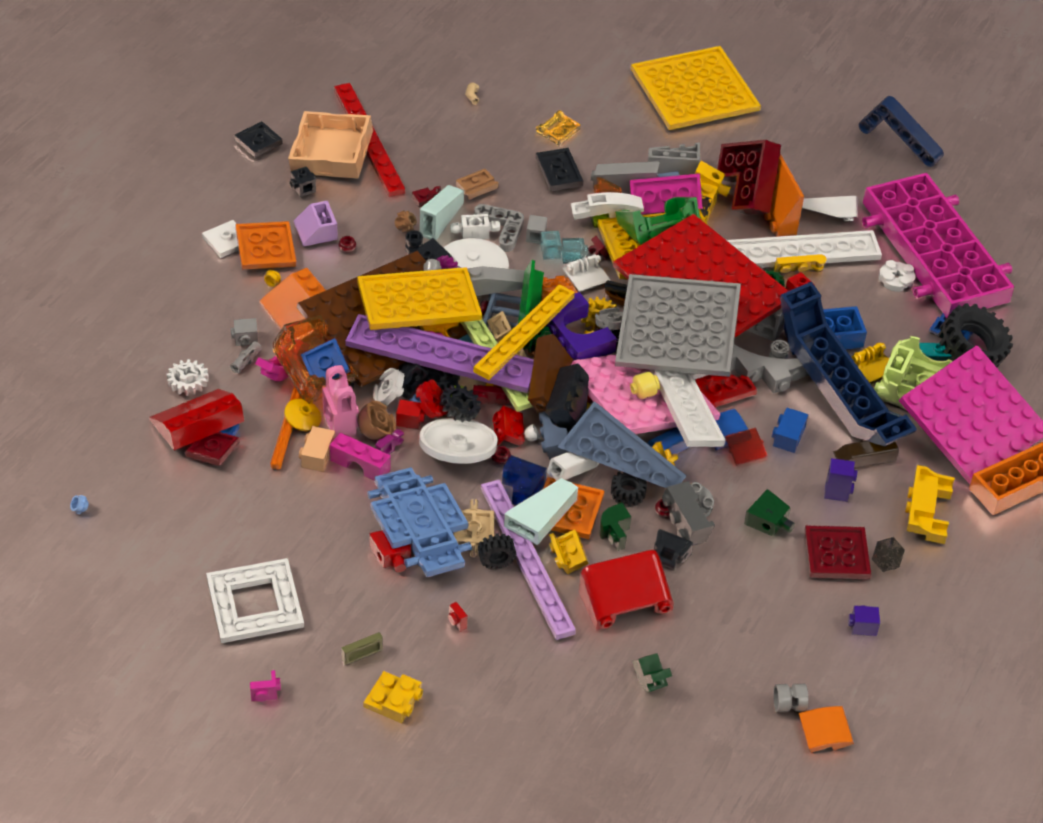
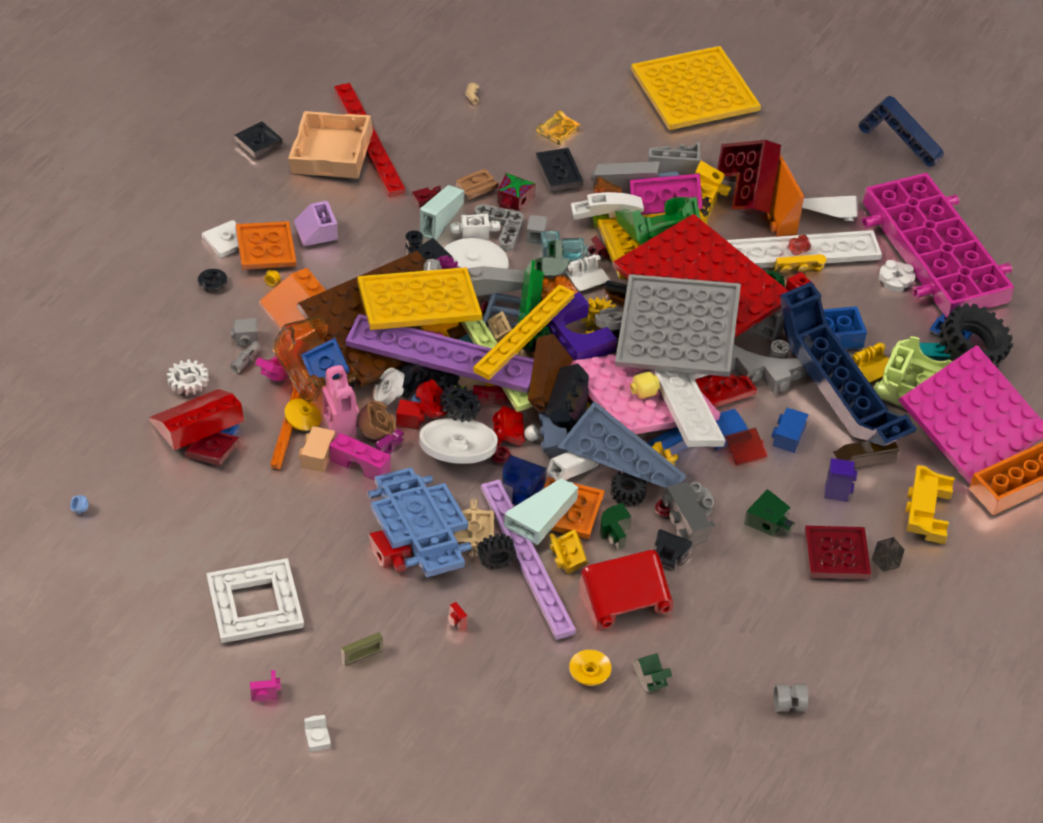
black brick [289,167,316,197] -> none
dark red plate [338,236,356,252] -> none
yellow plate [363,671,423,724] -> none
medium nougat gear [395,210,417,233] -> none
orange slope [799,706,854,753] -> none
dark purple brick [848,605,880,636] -> none
none -> black gear [198,269,227,292]
none -> white bracket [304,715,331,752]
none -> dark red torso [497,173,536,211]
none -> brick [535,240,569,278]
none -> yellow dish [569,650,612,686]
none -> clear red wheel [789,234,811,255]

